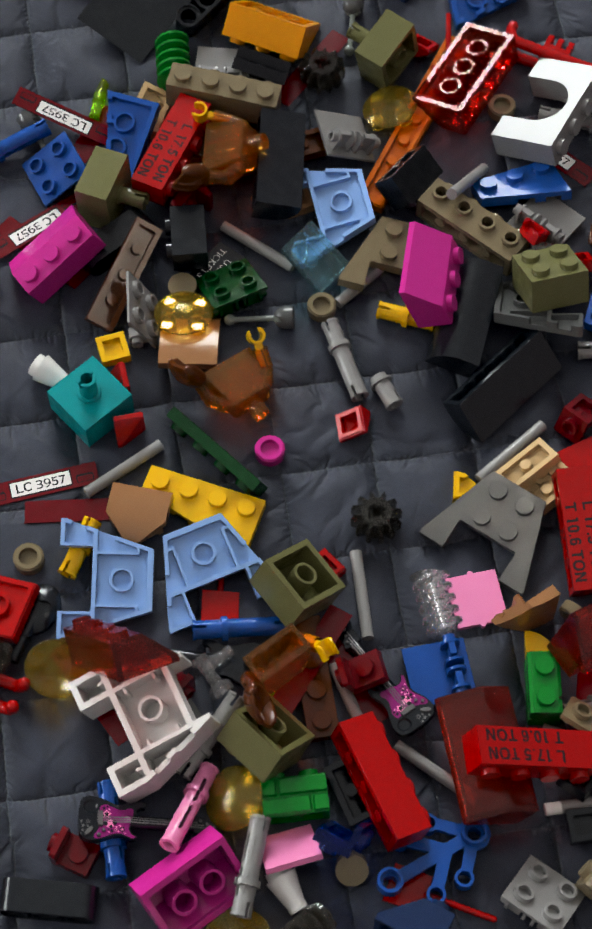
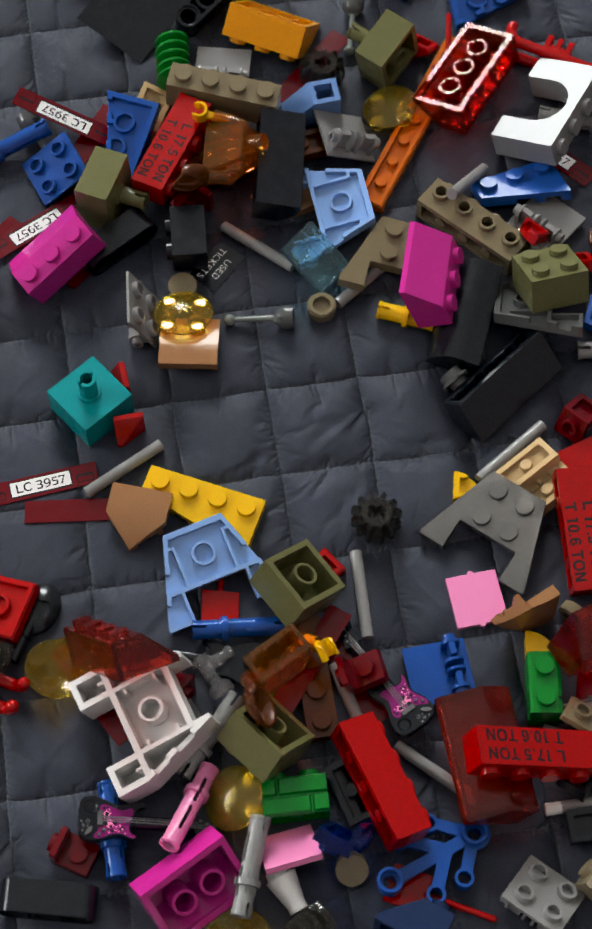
dark tan tile [13,543,45,575] -> none
white cone [28,354,68,387] -> none
light blue wing [56,518,155,641] -> none
yellow pin [58,516,102,580] -> none
reddish brown plate [84,217,163,333] -> none
clear neon green piece [89,78,109,121] -> none
yellow tile [95,331,132,368] -> none
dark green plate [166,407,268,497] -> none
clear orange torso [168,327,274,421] -> none
dark green hinge [195,258,268,318] -> none
black slope [231,45,292,85] -> none
dark pink tile [255,435,285,467] -> none
light grey pin [321,317,369,402] -> none
red slope [335,405,371,443] -> none
light grey pin [370,371,403,411] -> none
black brick [375,145,443,211] -> none
clear piece [409,568,463,639] -> none
dark tan tile [487,94,516,122] -> none
none -> medium blue slope [281,77,341,126]
none -> dark grey plate [440,365,468,392]

